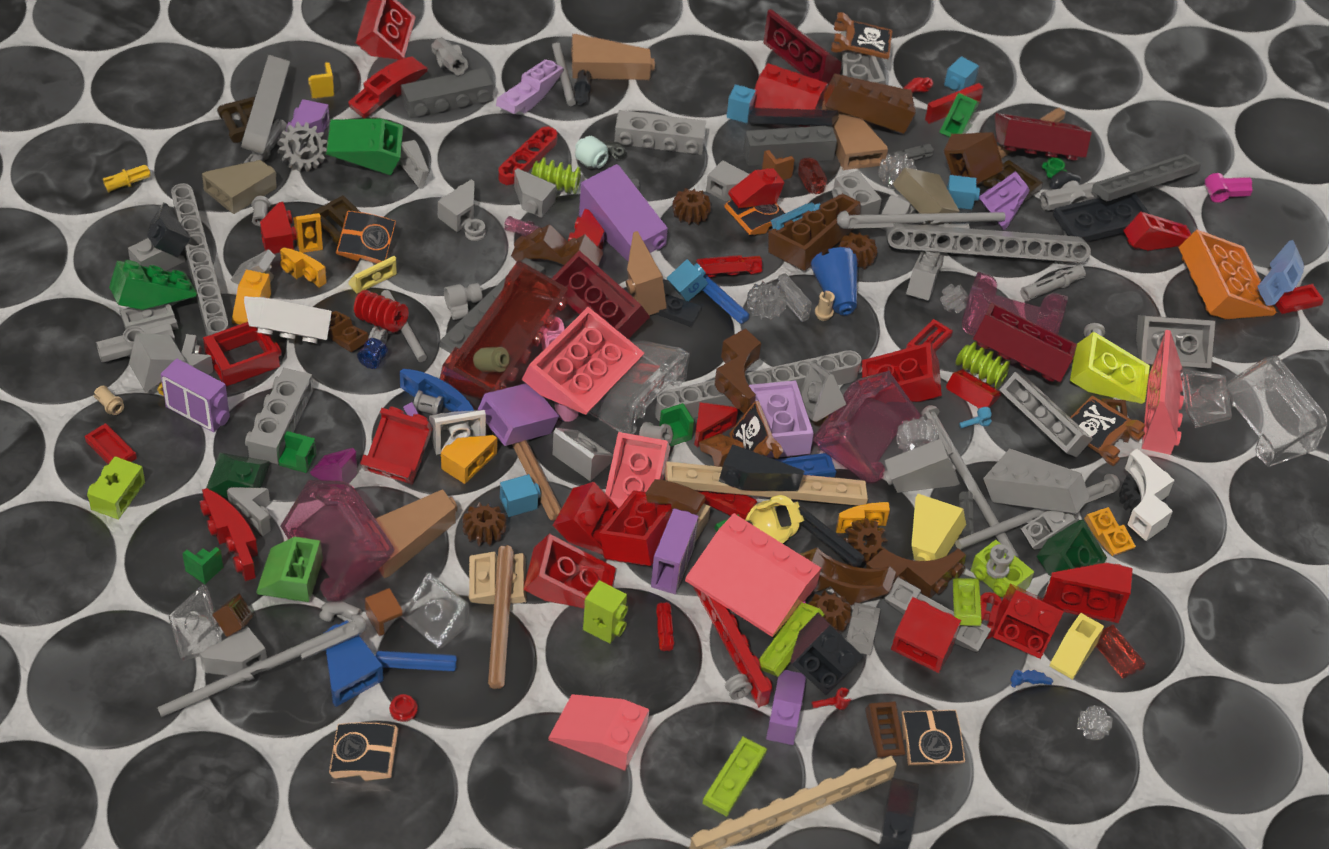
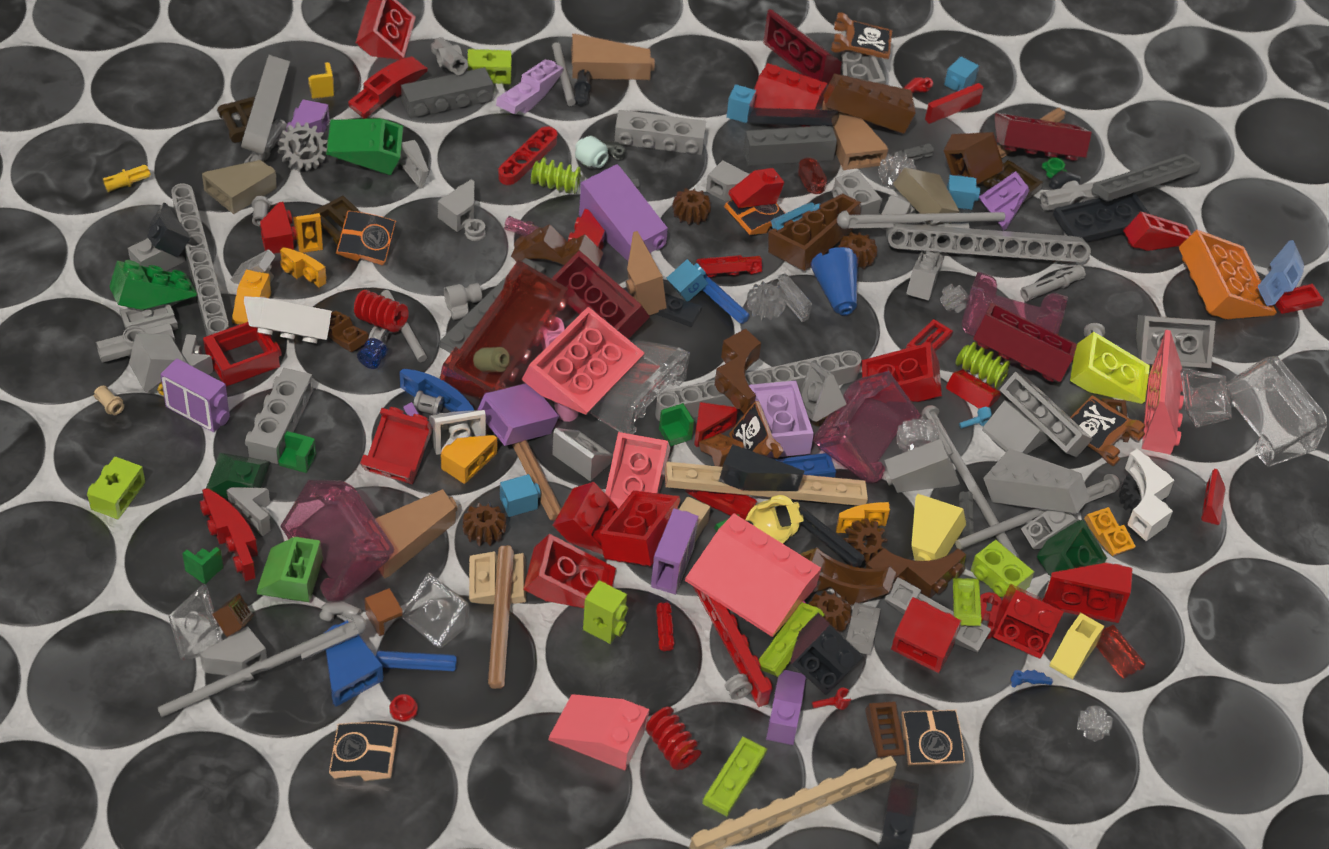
red tile [84,423,137,465] -> none
magenta slope [310,448,357,491] -> none
light yellow slope [348,256,397,293] -> none
light grey slope [514,168,556,218] -> none
light grey bush [639,422,673,443] -> none
reddish brown slope [646,479,706,515] -> none
dark orange panel [762,150,795,180] -> none
tan pin [815,291,835,321] -> none
green slope [940,93,979,137] -> none
light grey bush [986,544,1014,578] -> none
dark pink piece [1205,173,1253,203] -> none
none -> lime brick [467,49,511,84]
none -> red piece [646,706,701,770]
none -> light grey slope [982,400,1050,454]
none -> red slope [1201,468,1226,525]

